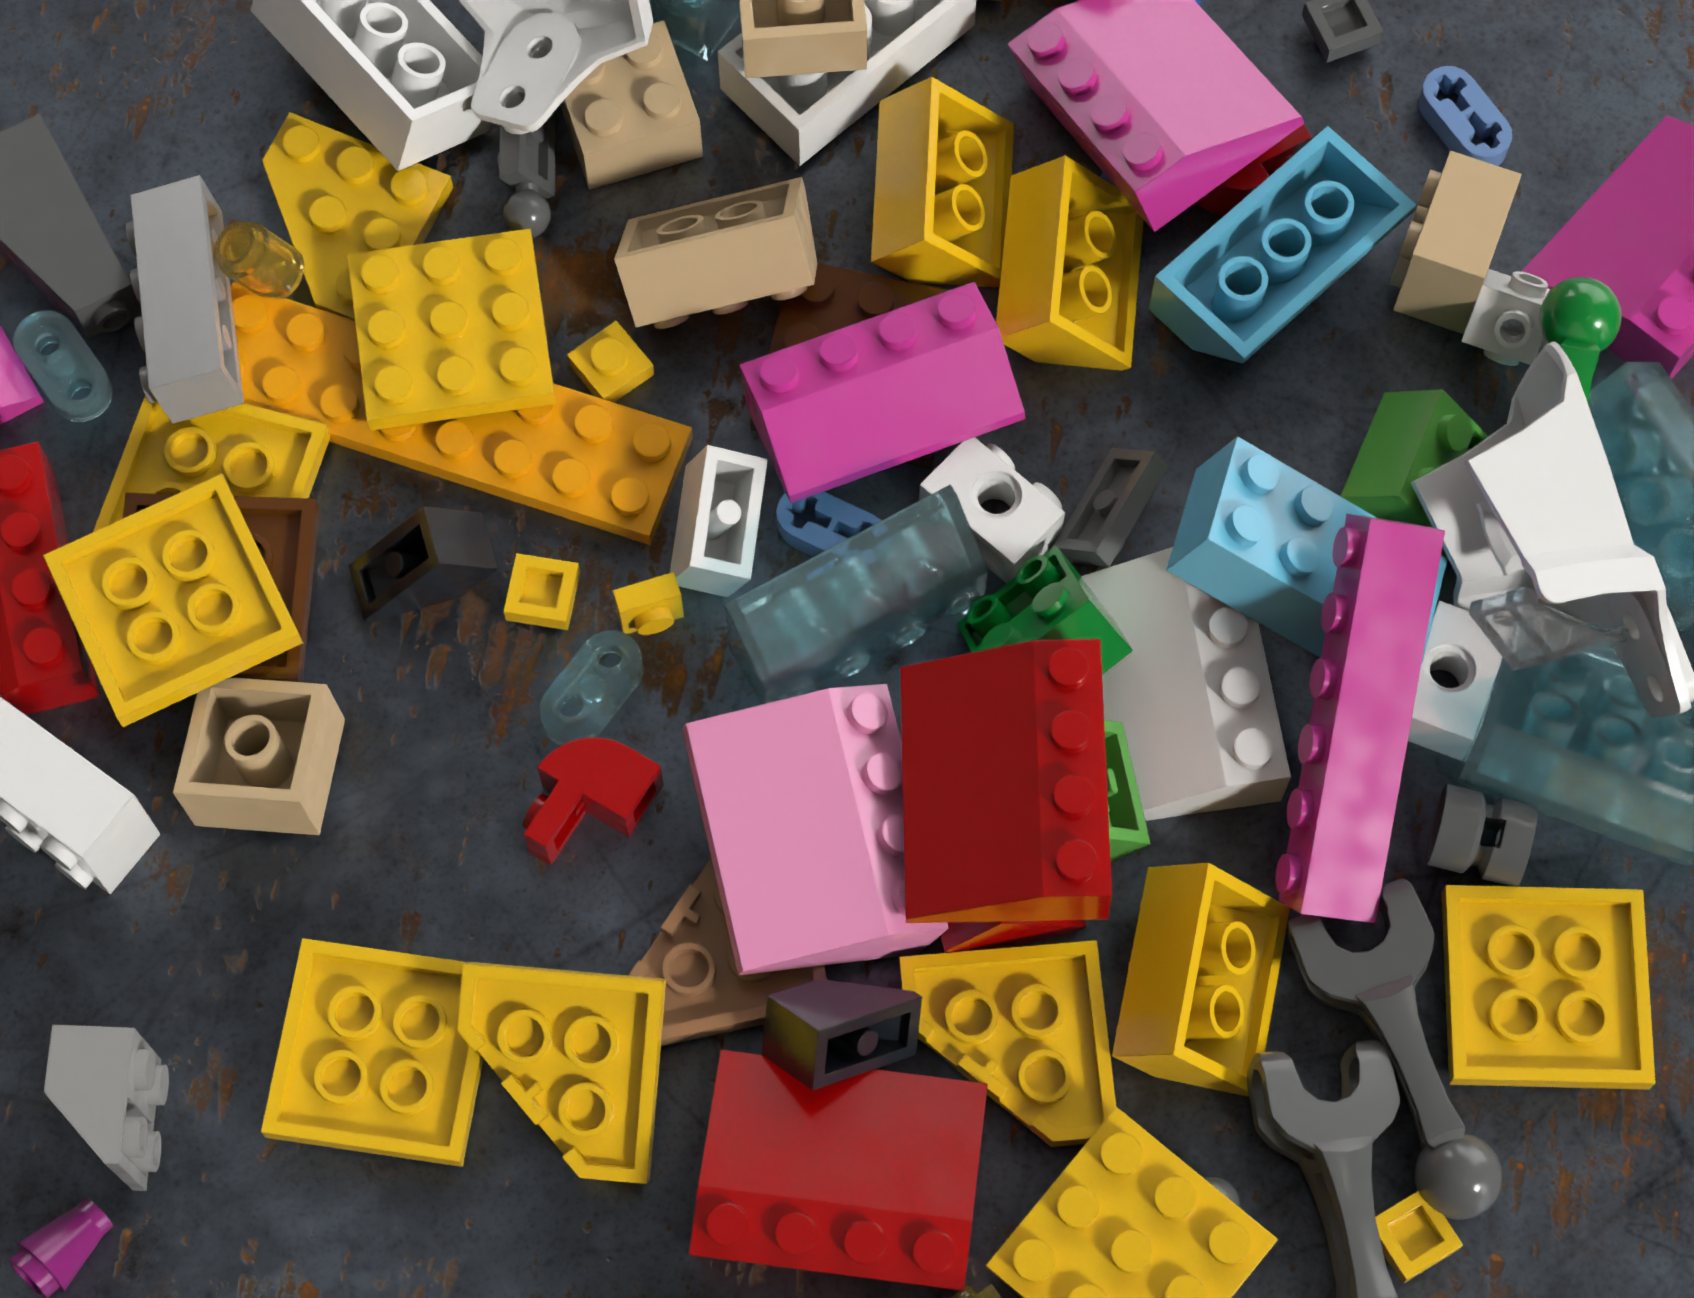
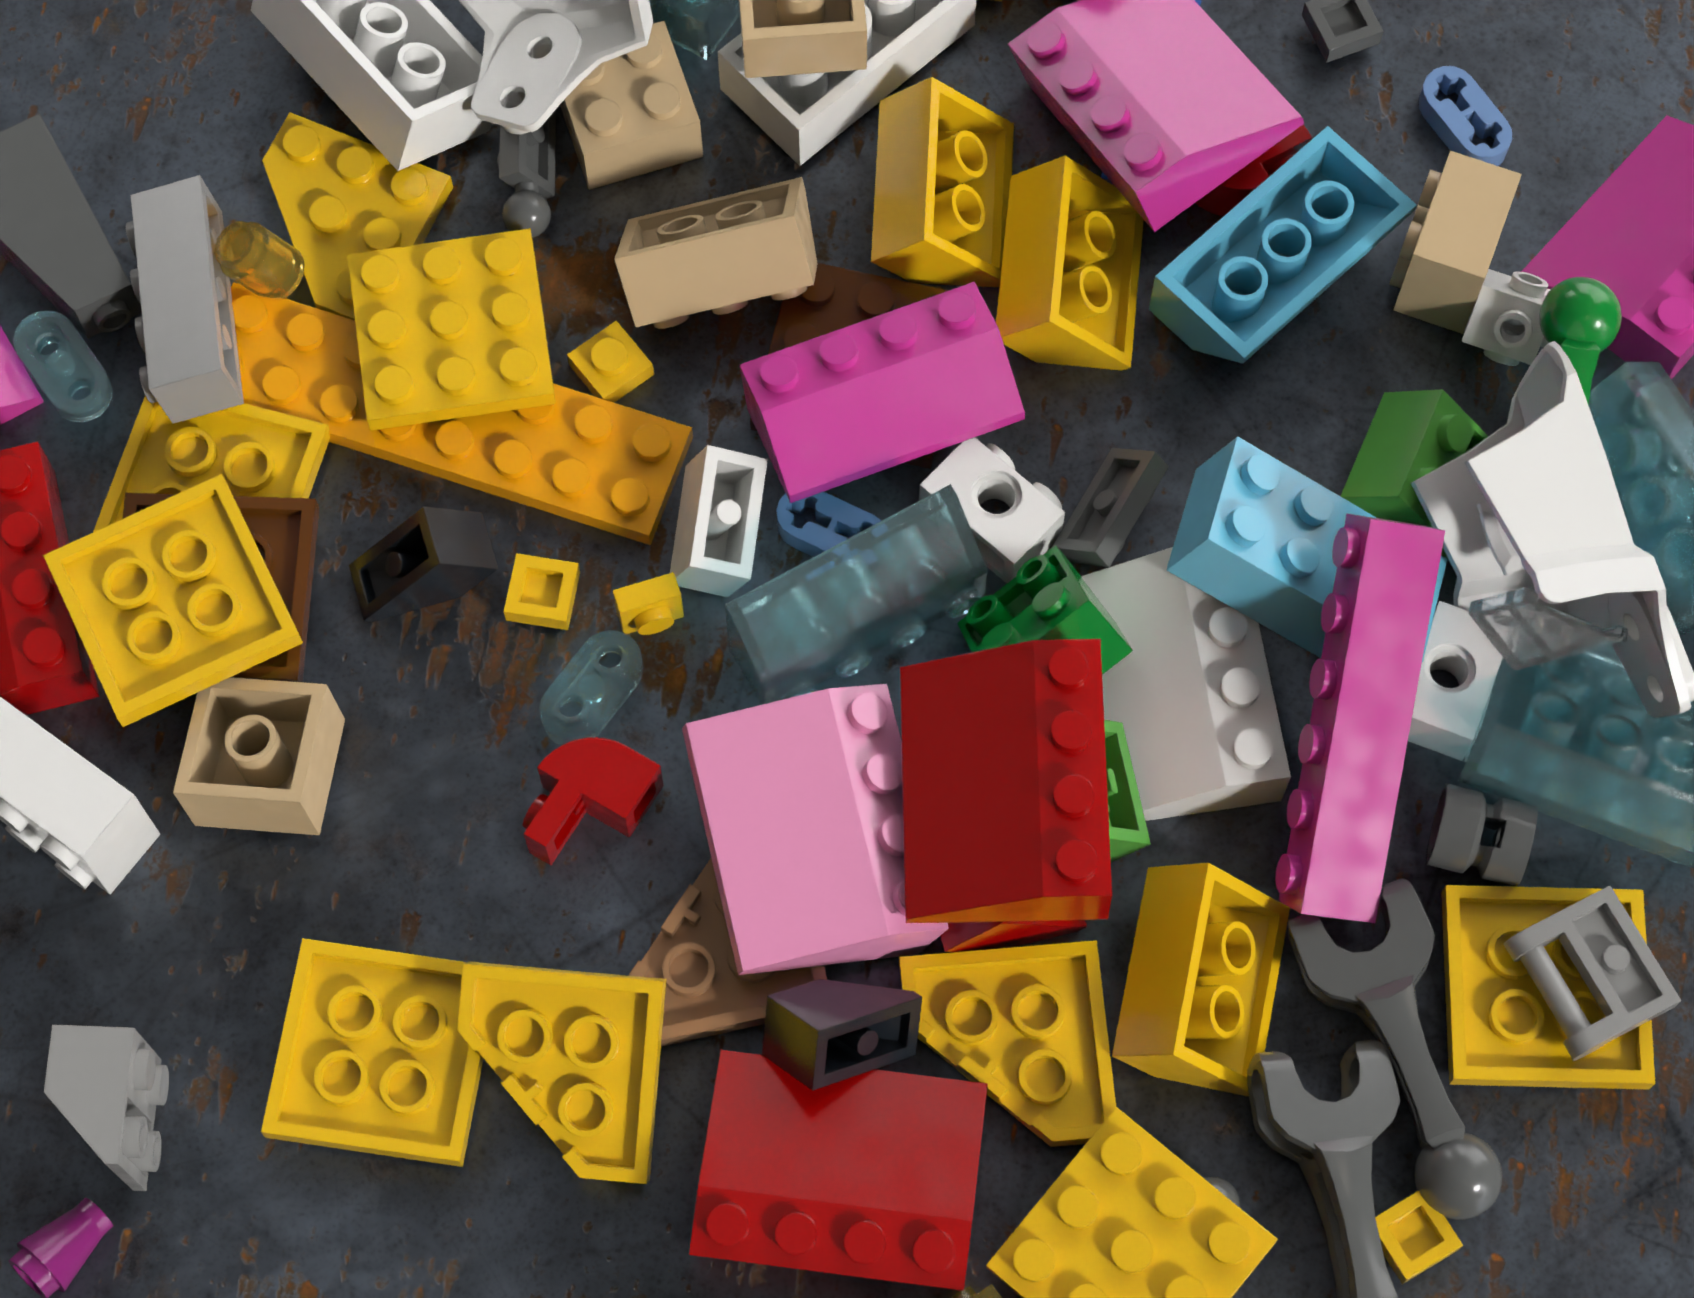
none -> light grey plate [1504,886,1681,1061]

